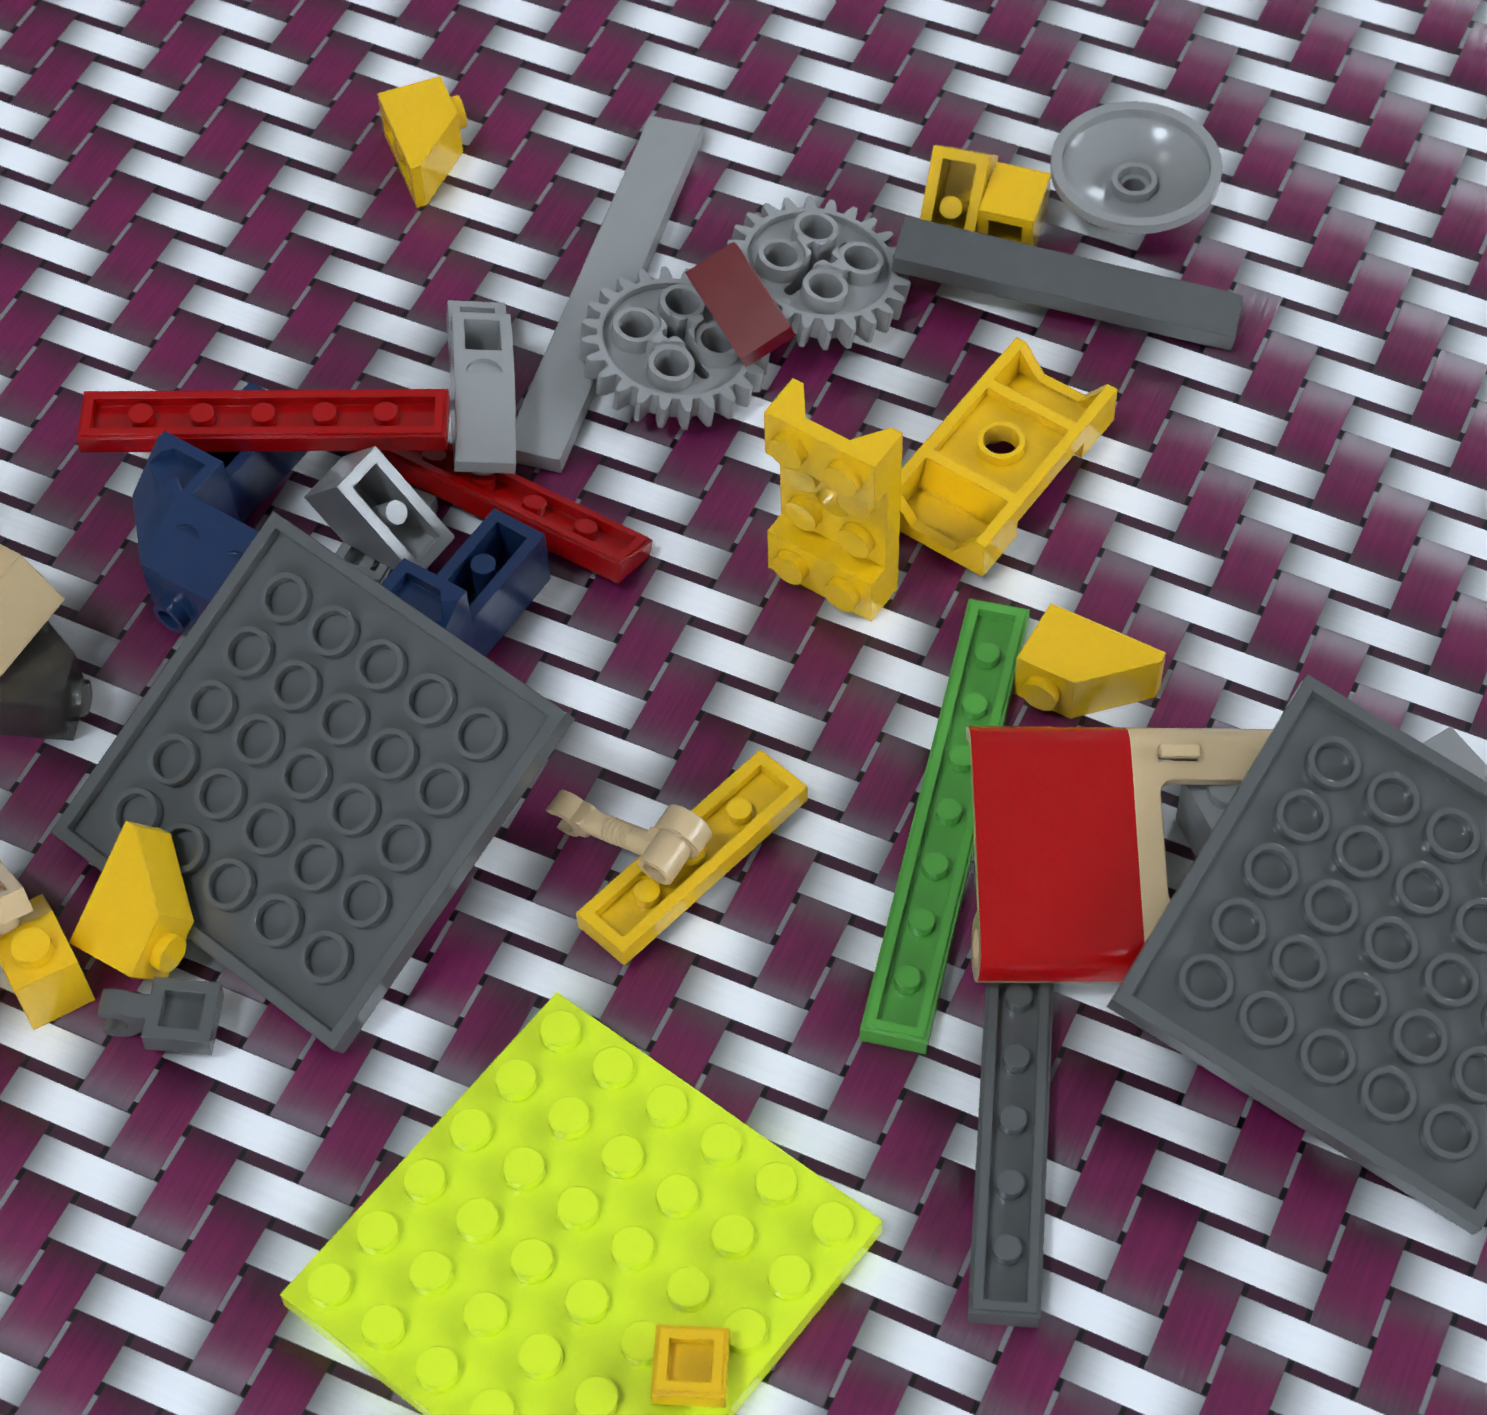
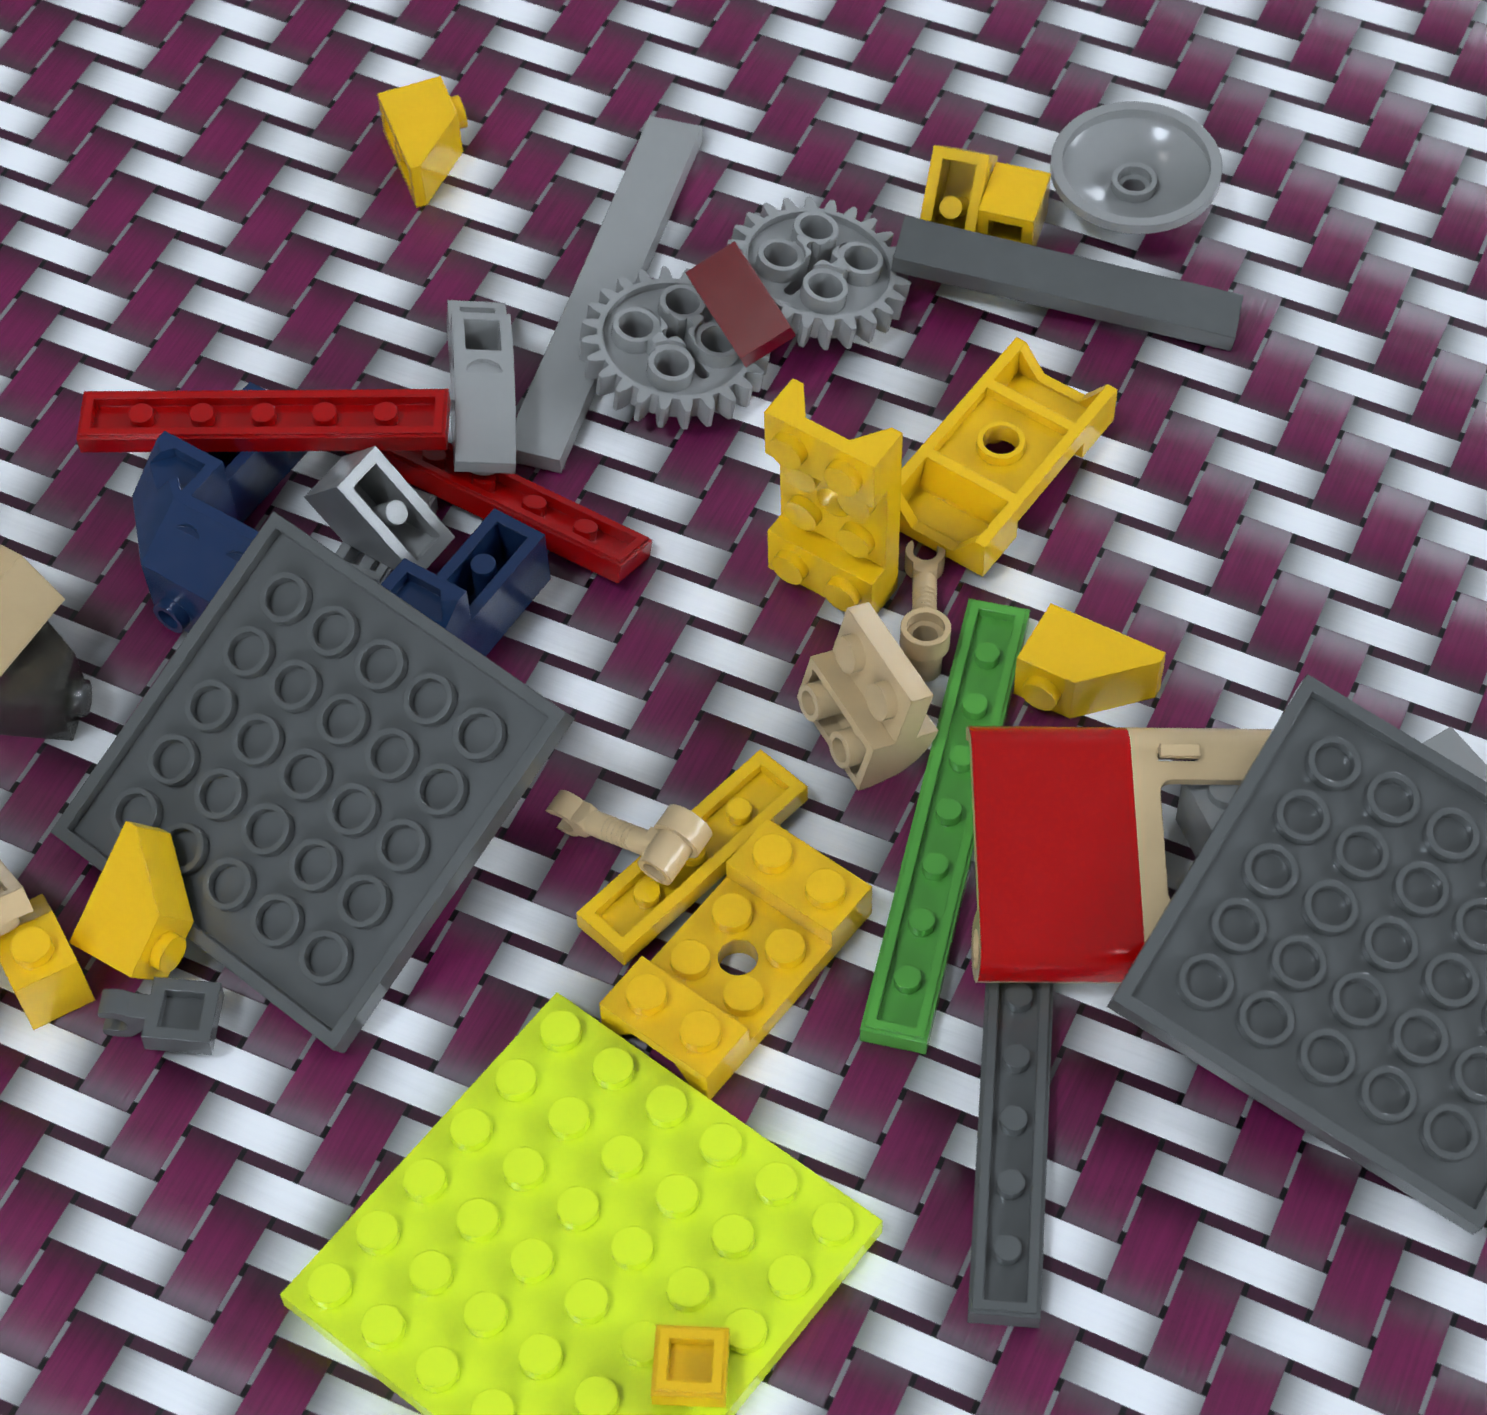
none -> yellow piece [599,818,872,1100]
none -> tan brick [797,602,939,791]
none -> tan brick [899,540,951,682]

